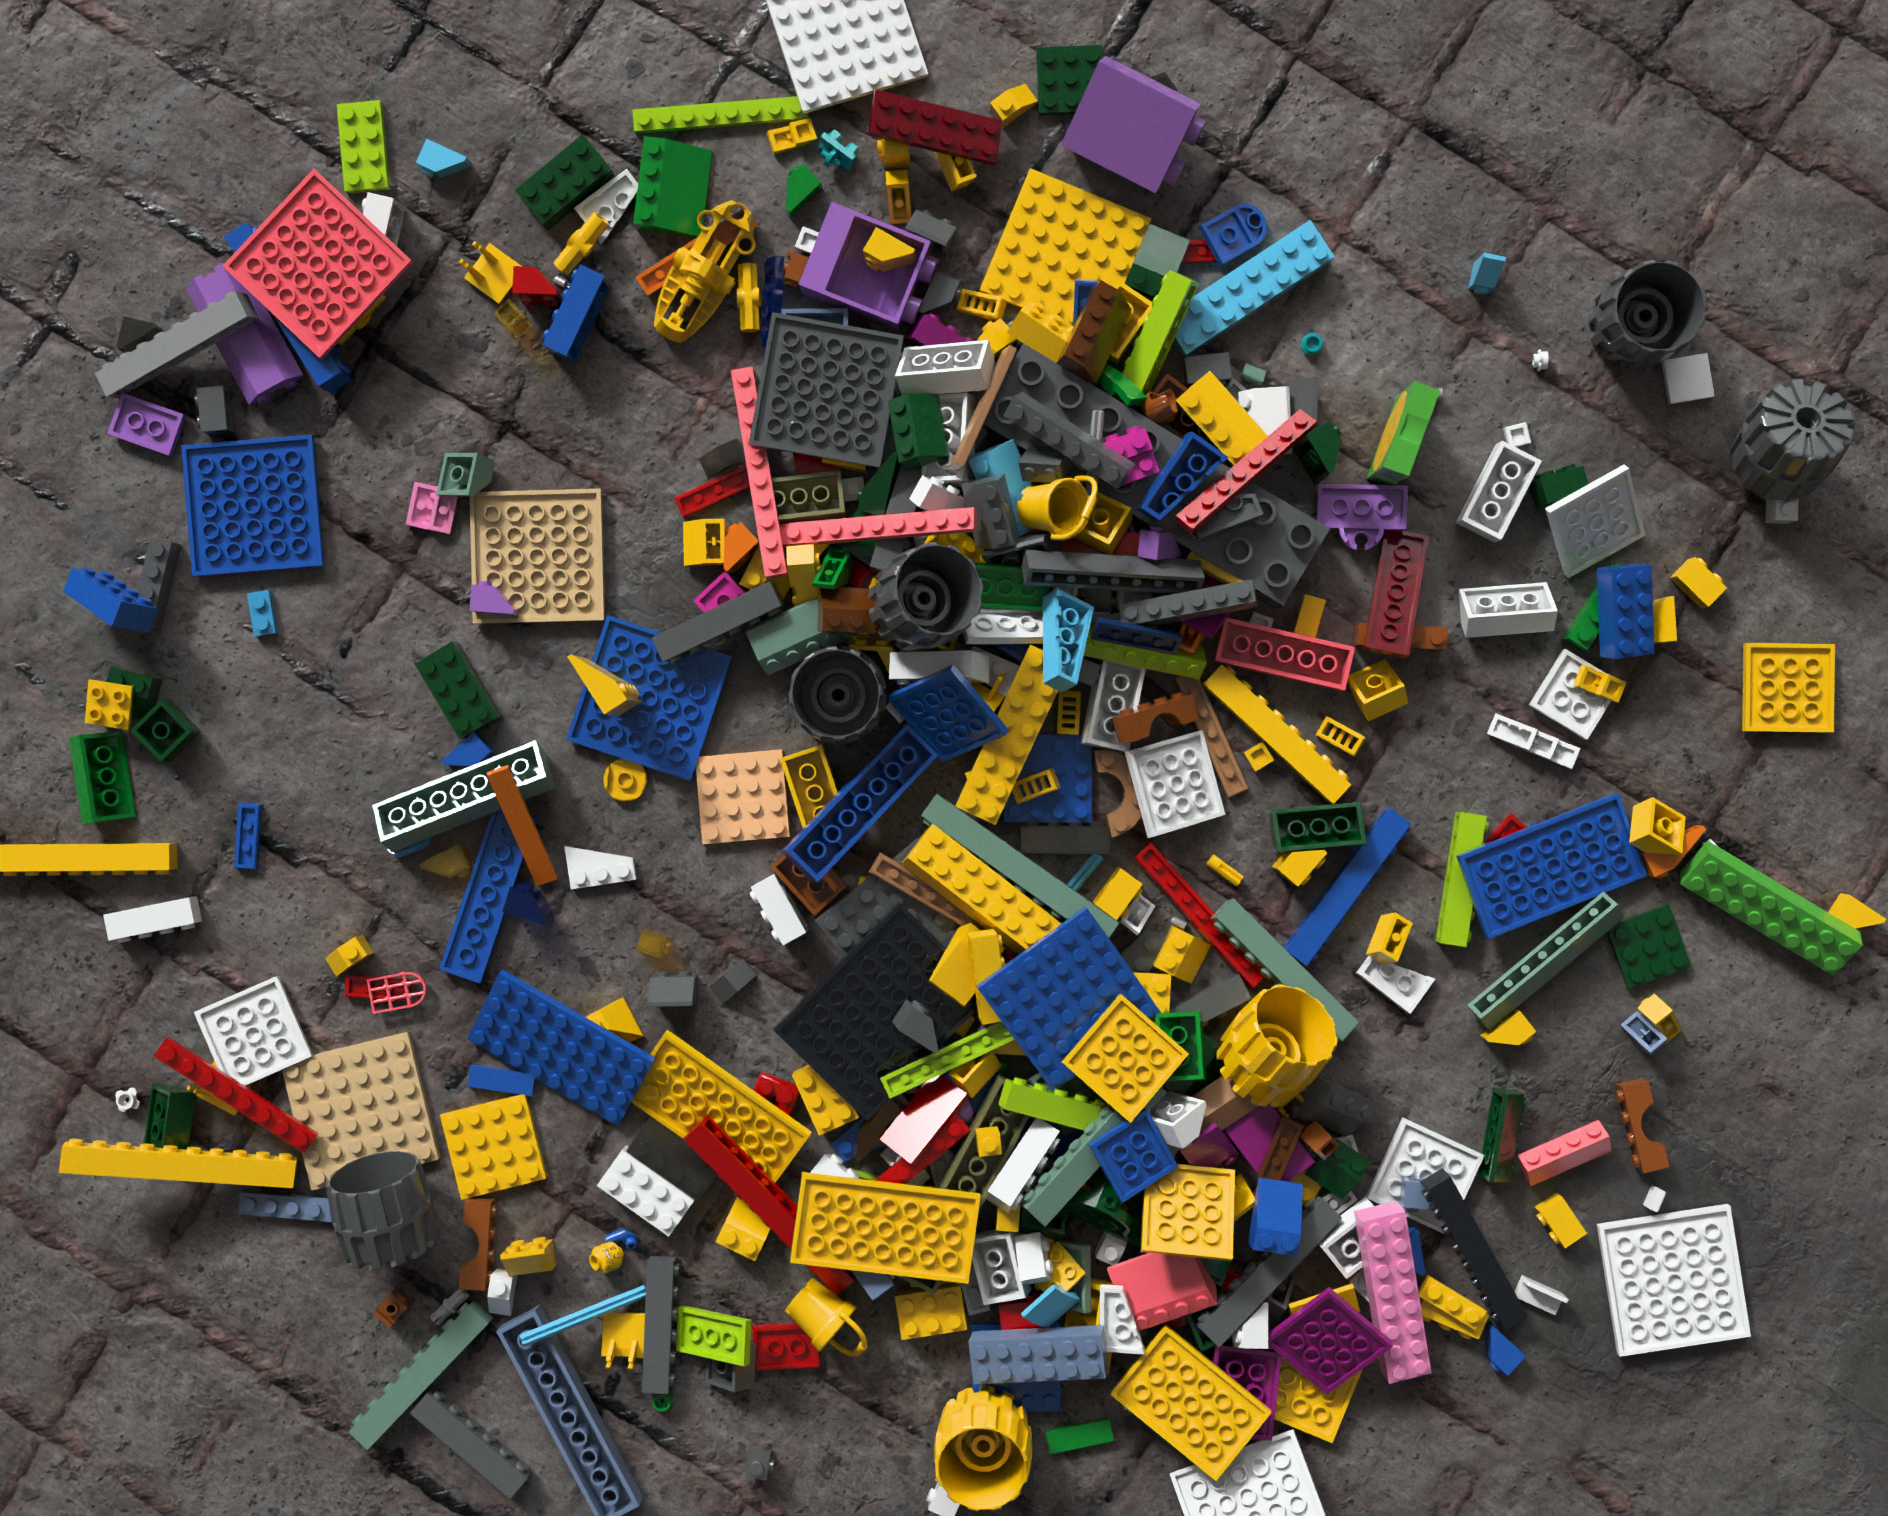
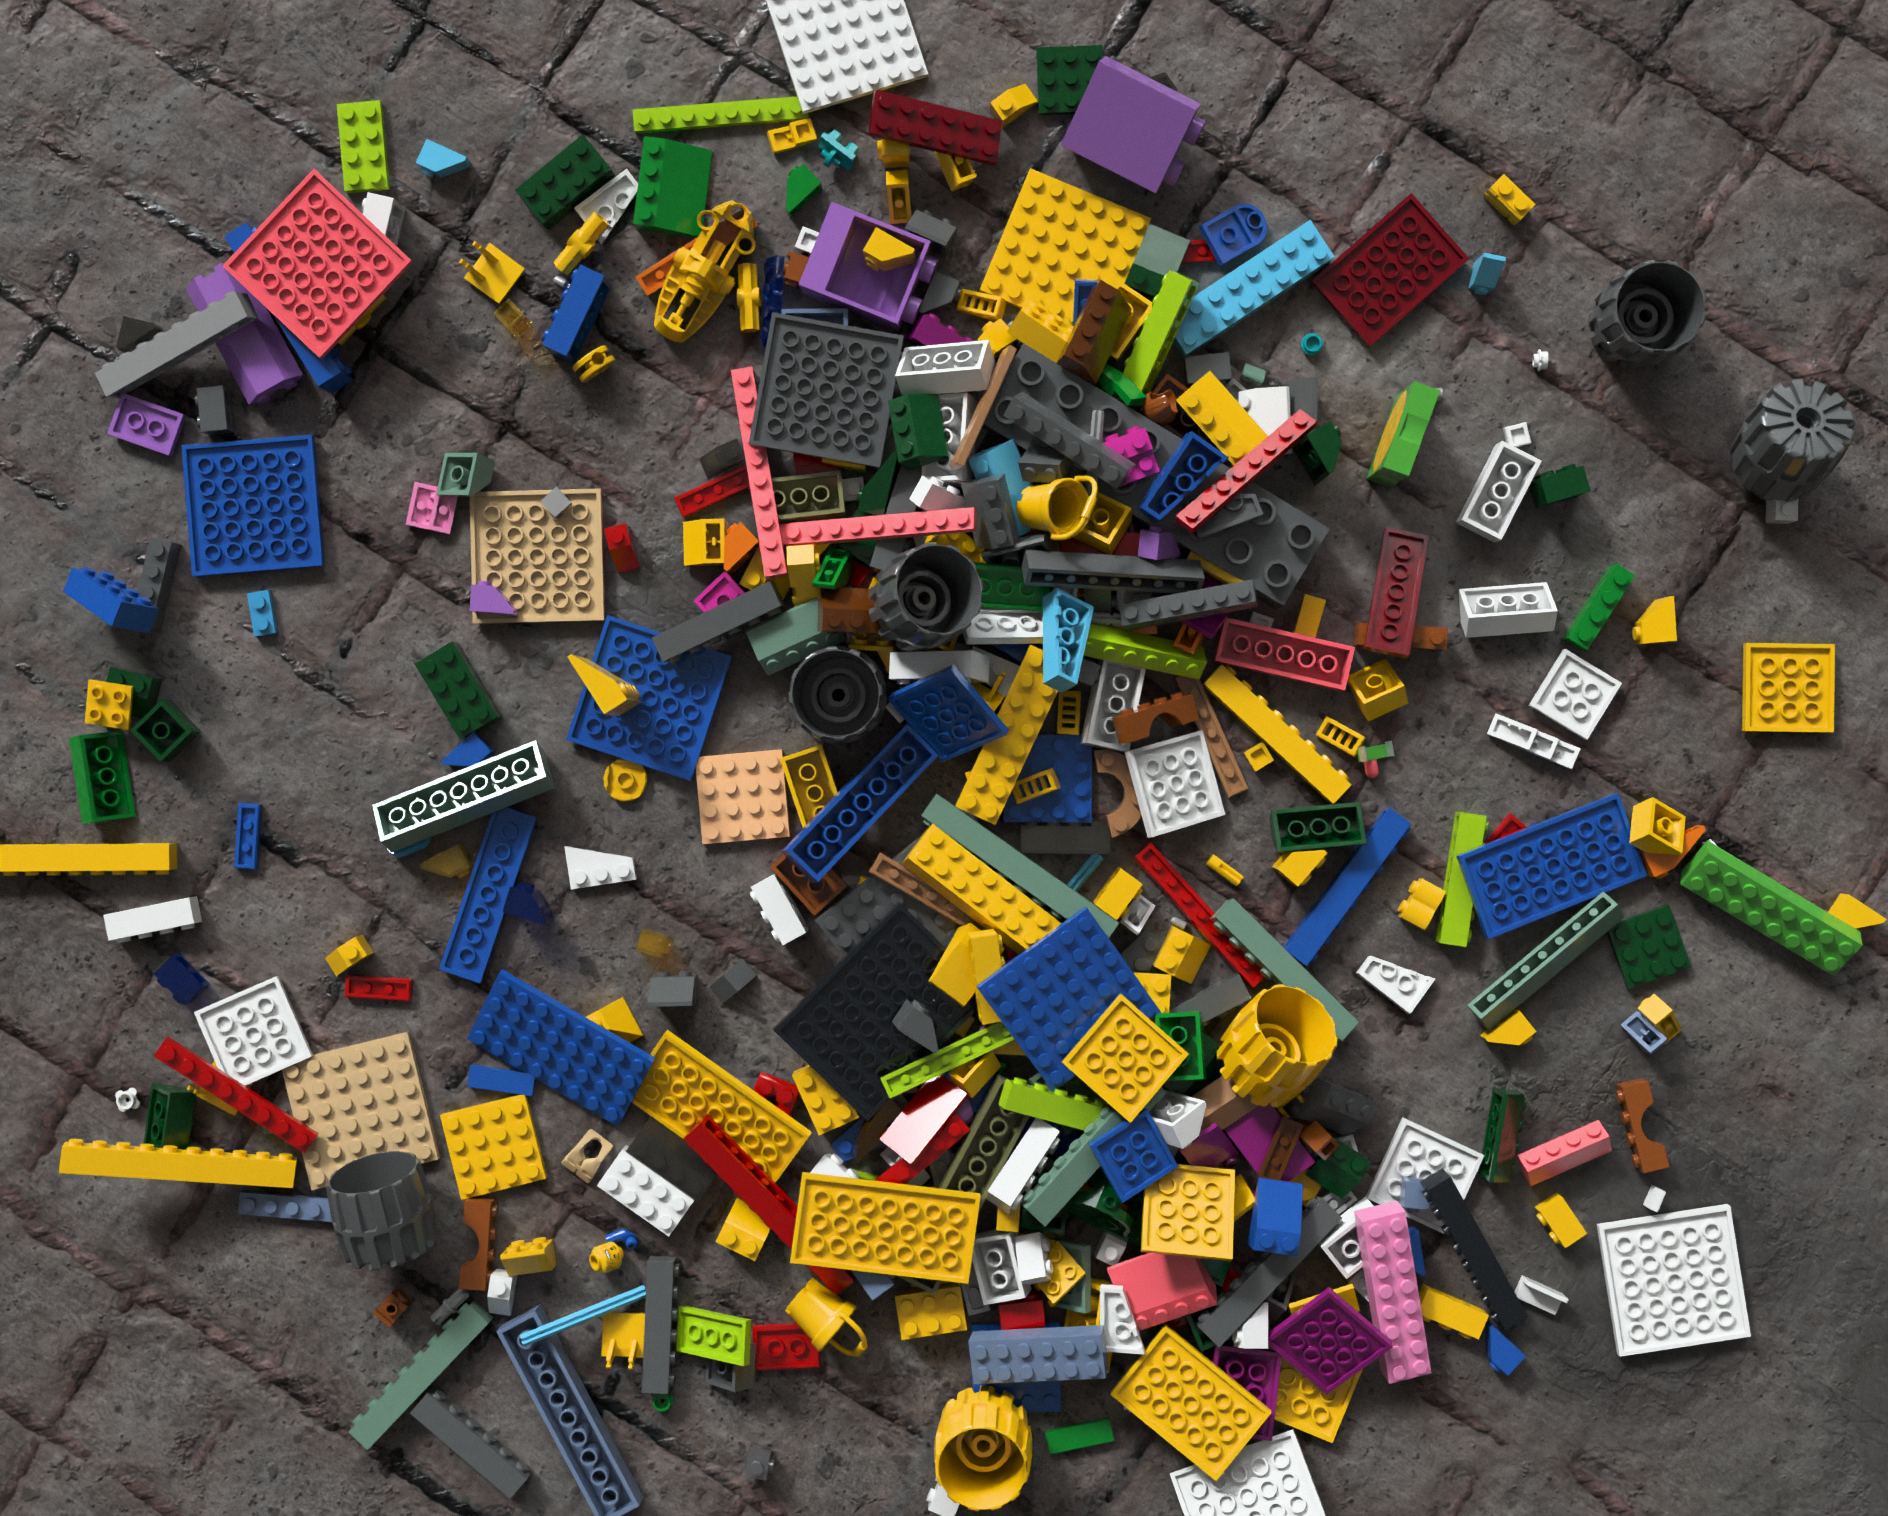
coral window [367,972,427,1014] -> none
orange tile [487,765,558,886] -> none
red slope [512,266,562,307] -> none
yellow brick [975,1126,1002,1157] -> none
medium azure slope [1021,1285,1080,1328] -> none
dark blue tile [1090,617,1183,655] -> none
medium lavender plate [1317,484,1408,551] -> none
yellow brick [1366,912,1413,964] -> none
yellow plate [1418,1275,1487,1330] -> none
white plate [1545,465,1645,578] -> none
yellow slope [1573,665,1627,703] -> none
blue brick [1597,564,1655,659] -> none
white tile [1661,353,1715,405] -> none
yellow brick [1670,557,1727,608] -> none
none -> clear blue brick [154,953,210,1005]
none -> light grey tile [540,487,572,518]
none -> tan piece [561,1129,613,1183]
none -> yellow head [572,345,615,383]
none -> red slope [604,523,640,574]
none -> dark red plate [1311,193,1470,348]
none -> piece [1357,741,1395,778]
none -> yellow brick [1398,878,1446,930]
none -> yellow brick [1483,174,1536,226]

